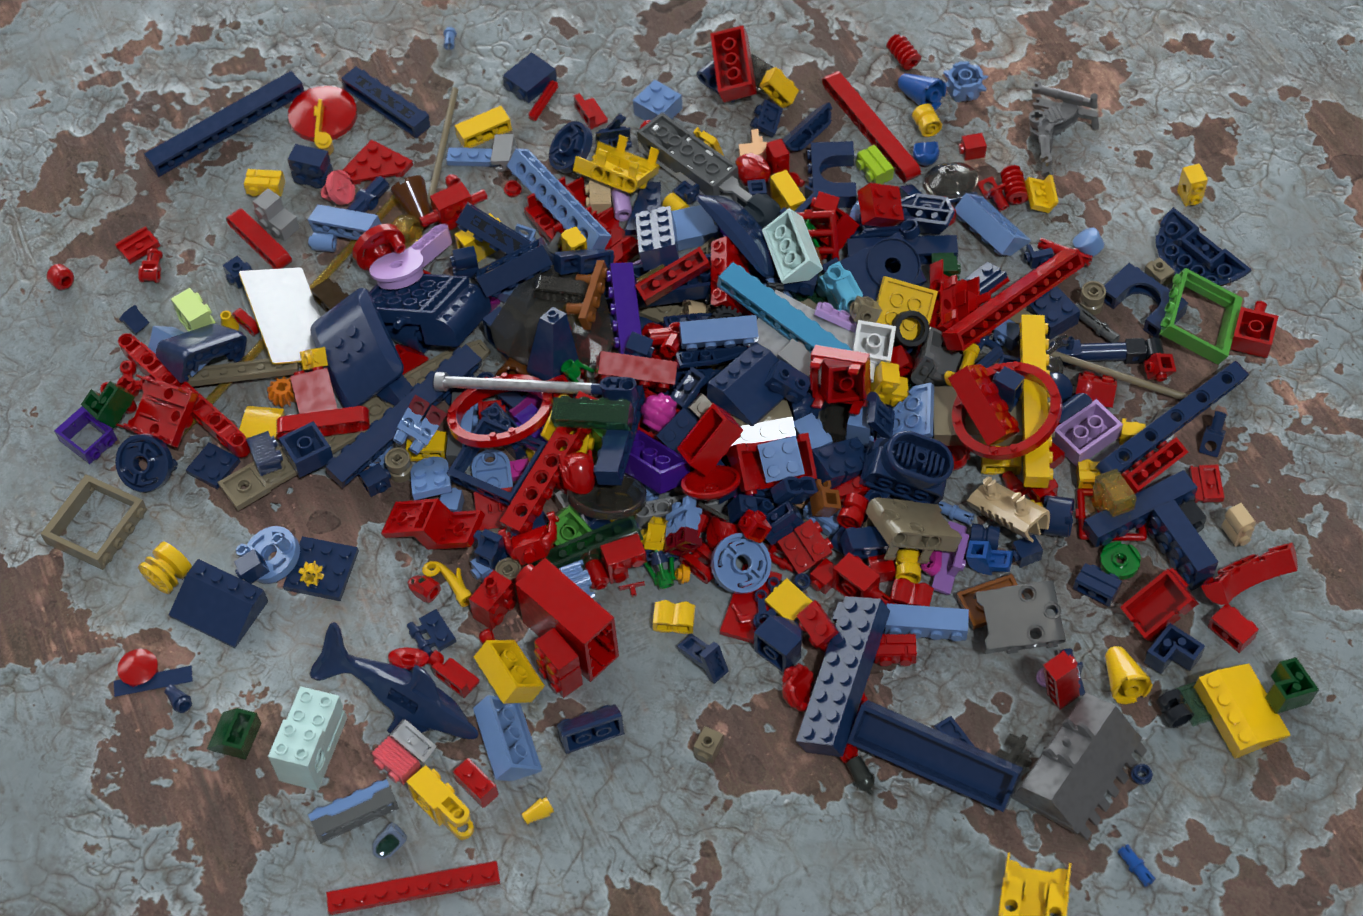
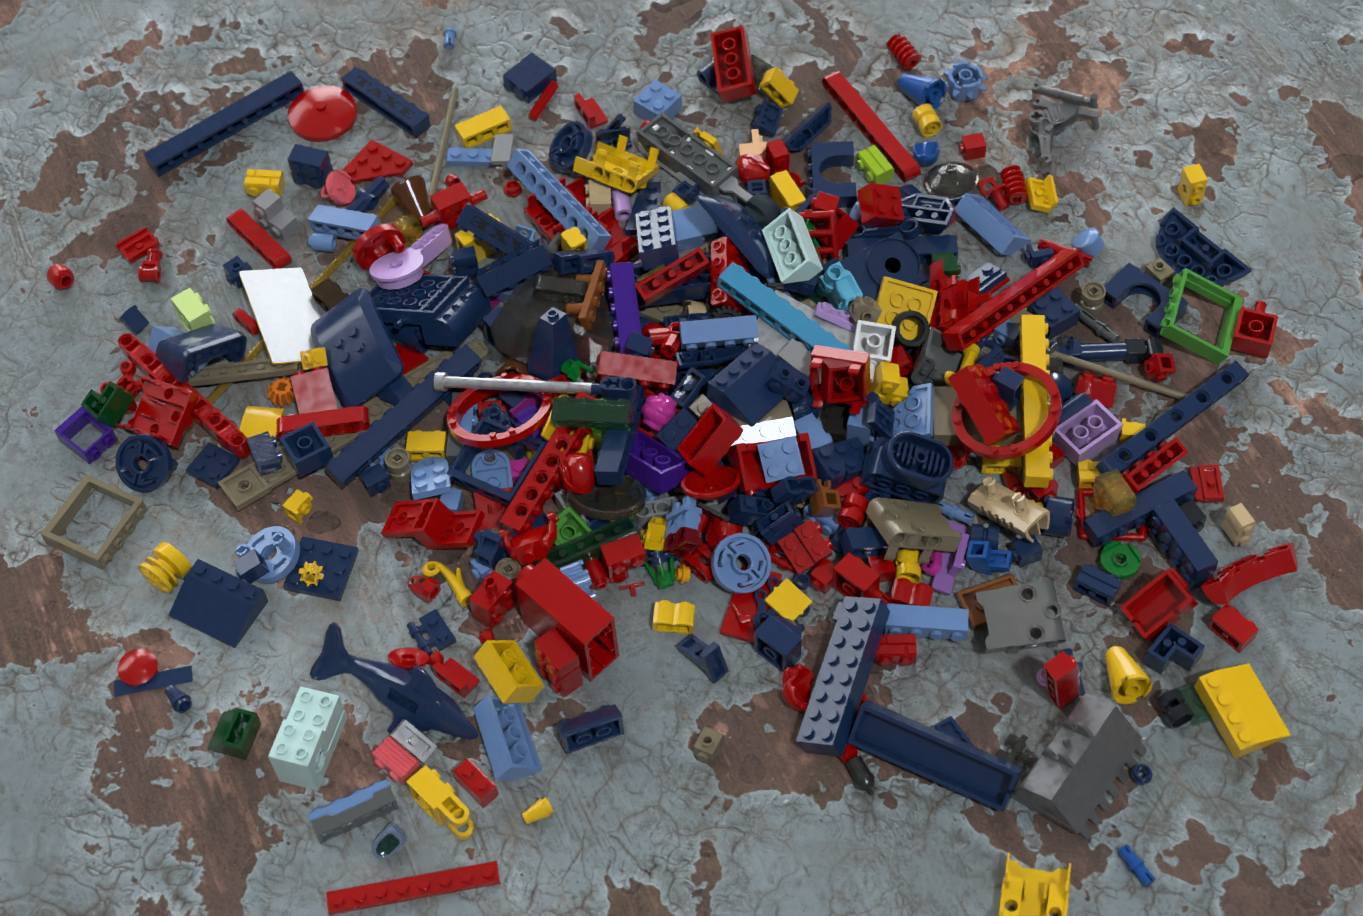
yellow cone [220,310,239,331] -> none
yellow door [314,99,334,155] -> none
medium blue hips [393,394,447,455] -> none
red brick [737,509,772,543] -> none
red bracket [796,600,839,652] -> none
dark blue bracket [1199,411,1227,457] -> none
dark green brick [1265,657,1319,714] -> none
none -> yellow brick [282,489,313,525]

